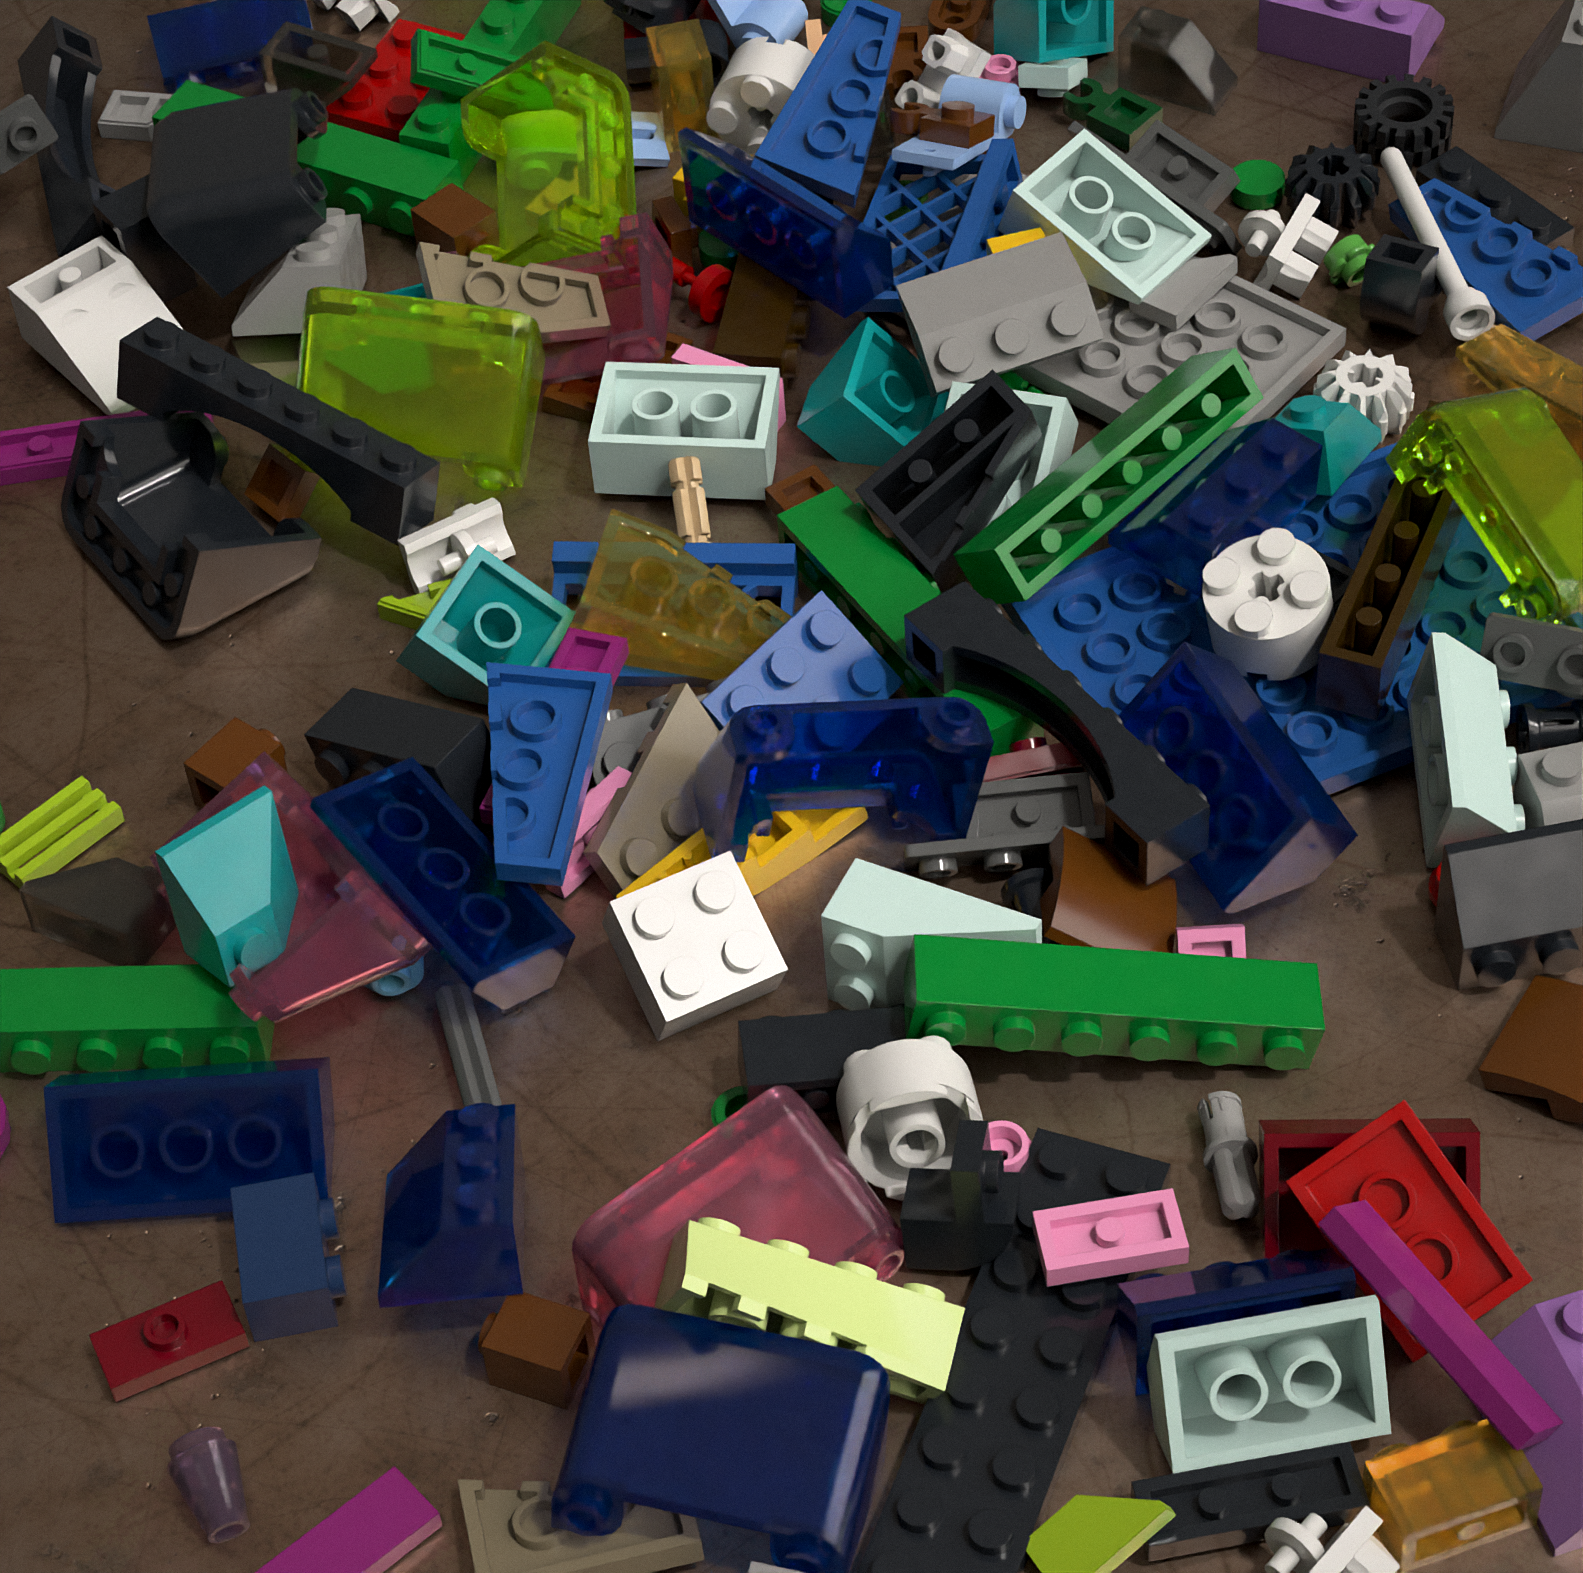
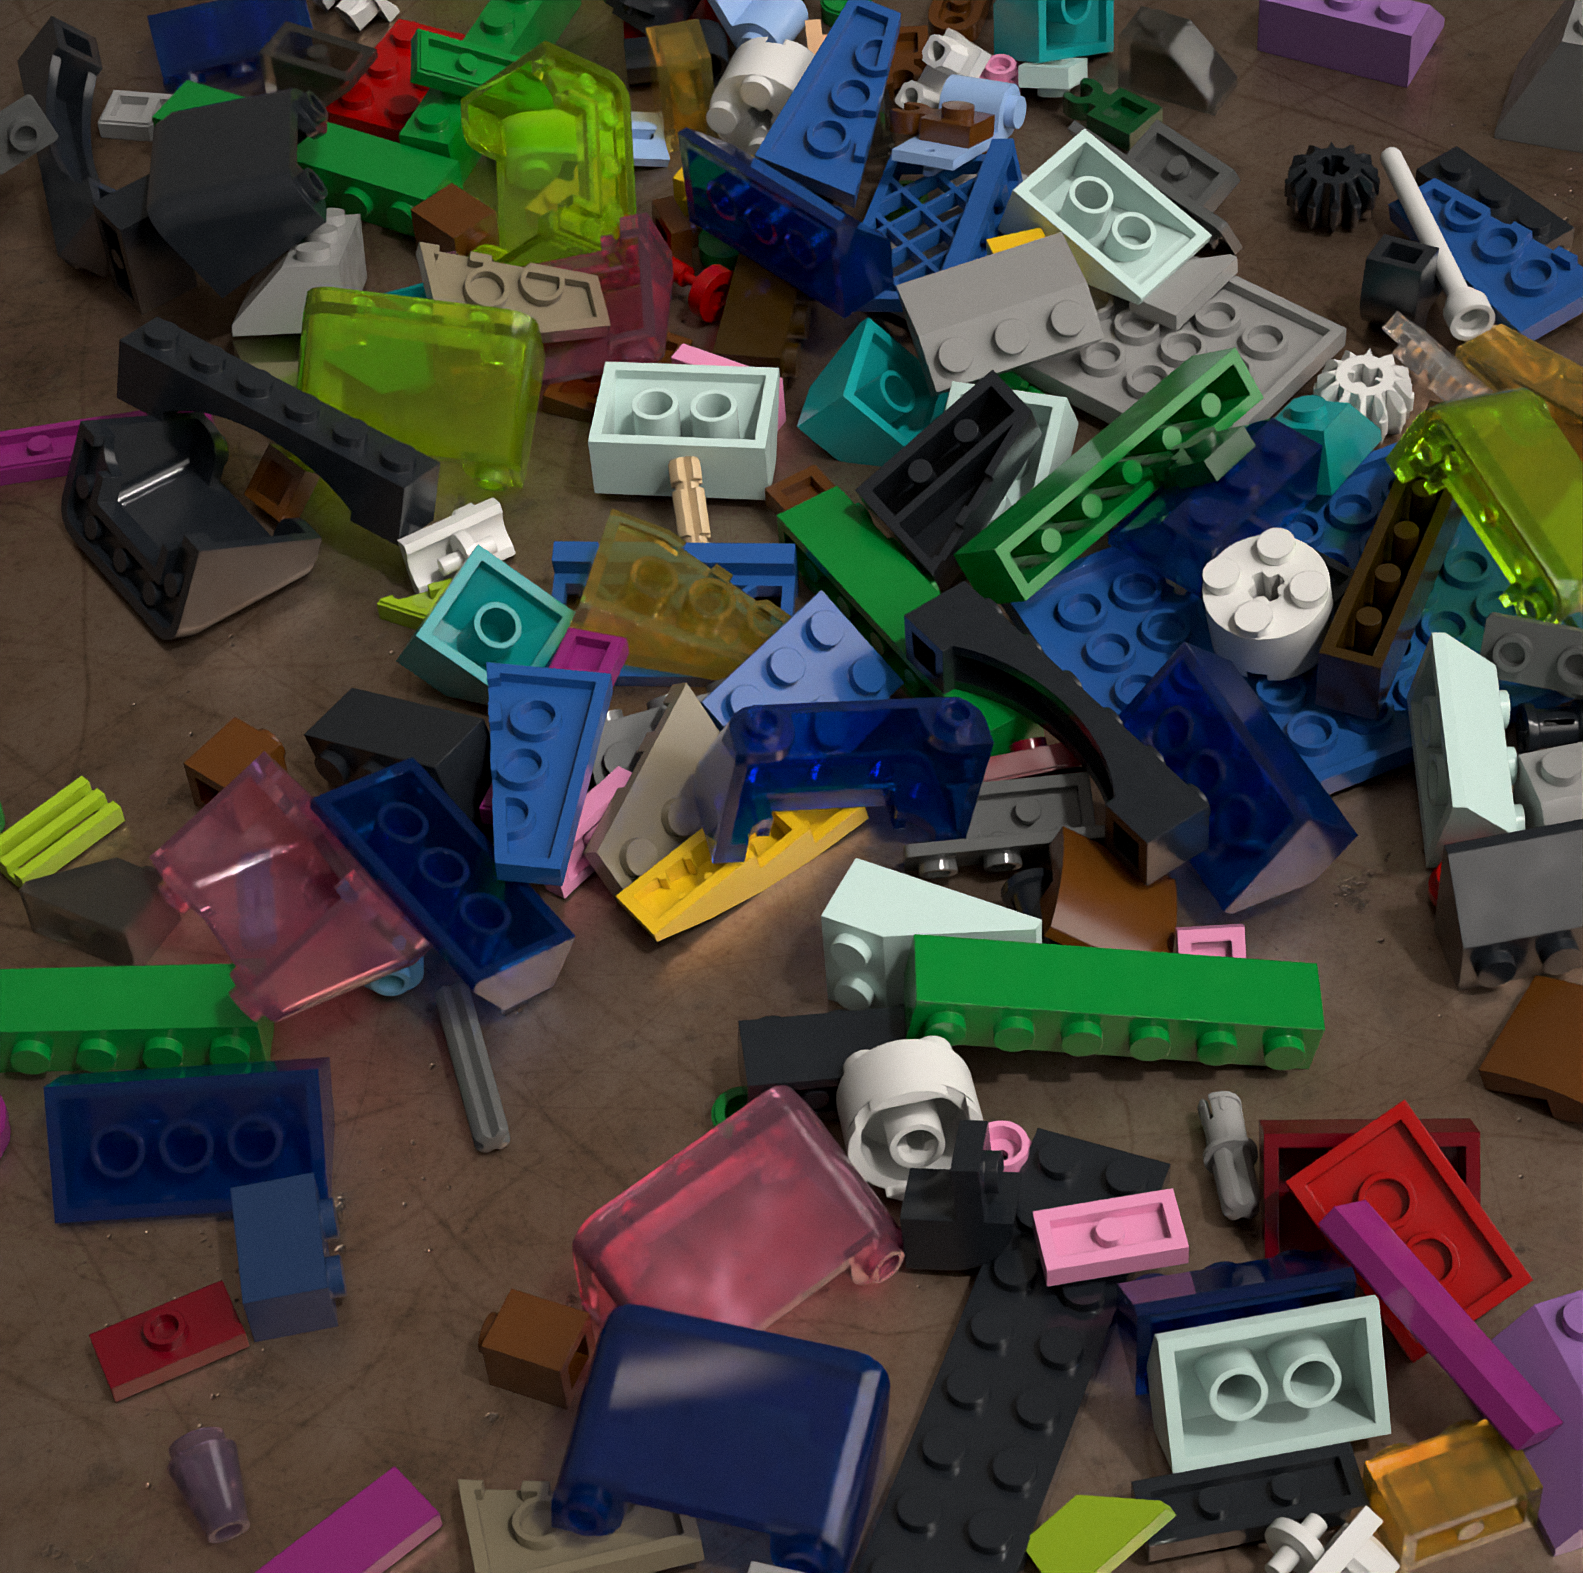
white slope [7,235,183,415] -> none
teal slope [155,786,299,988] -> none
clear blue slope [378,1103,525,1308] -> none
white brick [602,851,788,1041] -> none
yellowish green wedge [651,1217,965,1405] -> none
green tile [1229,160,1285,210] -> none
white hips [1238,193,1339,299] -> none
bright green plate [1323,234,1375,287] -> none
black tyre [1353,74,1455,171] -> none
none -> dark green plate [1150,425,1256,489]
none -> clear plate [1382,311,1507,429]

